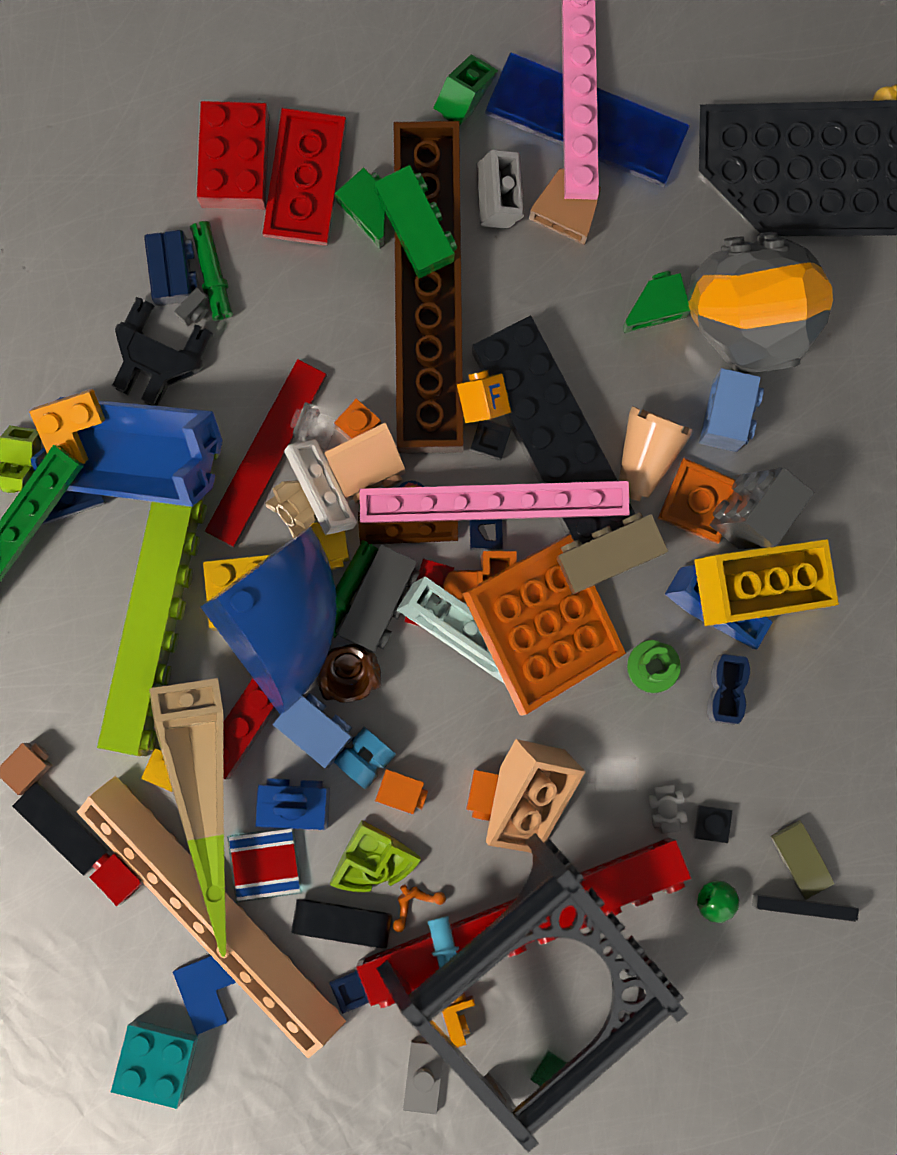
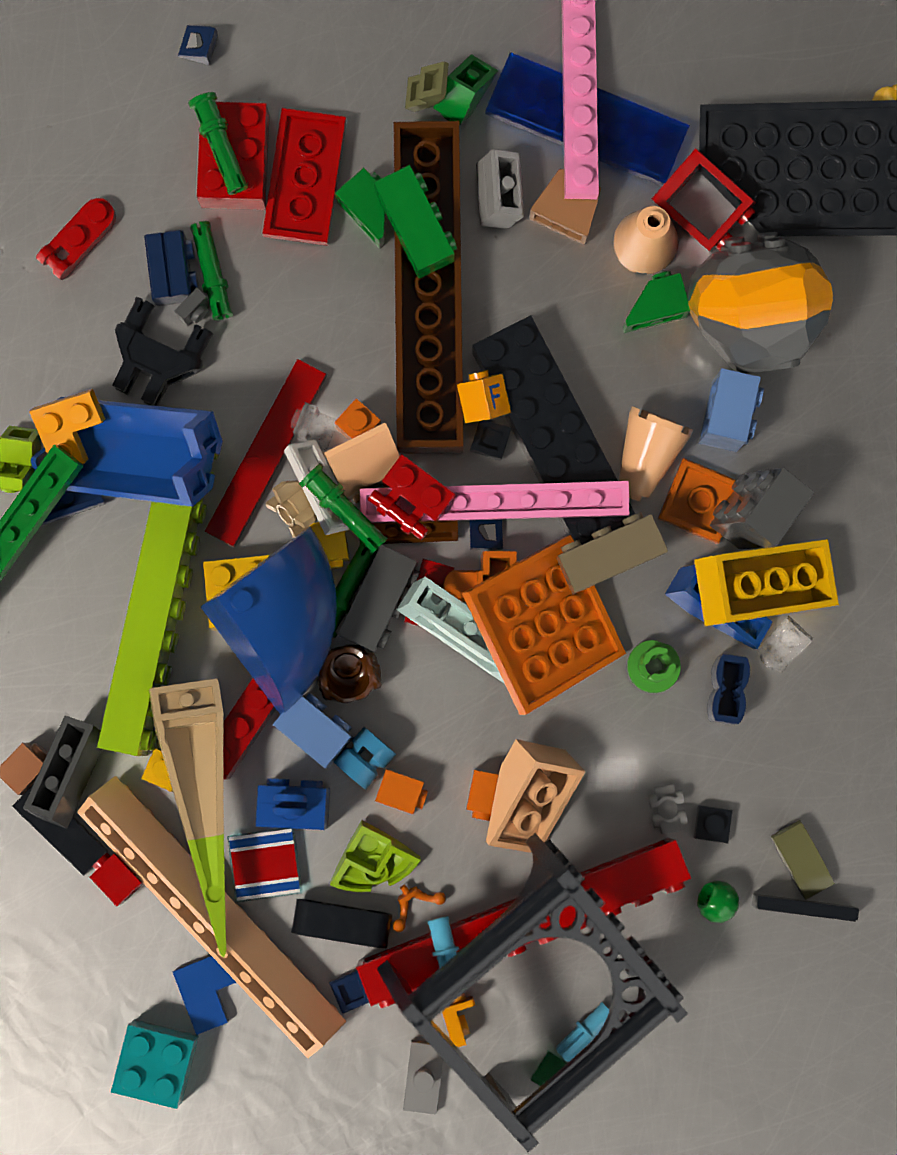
none -> dark grey brick [23,715,102,829]
none -> red plate [36,198,116,280]
none -> dark blue slope [178,25,218,65]
none -> green pin [188,92,248,195]
none -> green pin [299,463,388,553]
none -> red plate [368,454,456,540]
none -> olive slope [405,61,449,112]
none -> medium azure axle [556,1002,610,1062]
none -> light nougat cone [614,206,678,274]
none -> red window [651,148,756,252]
none -> clear bracket [757,616,813,673]

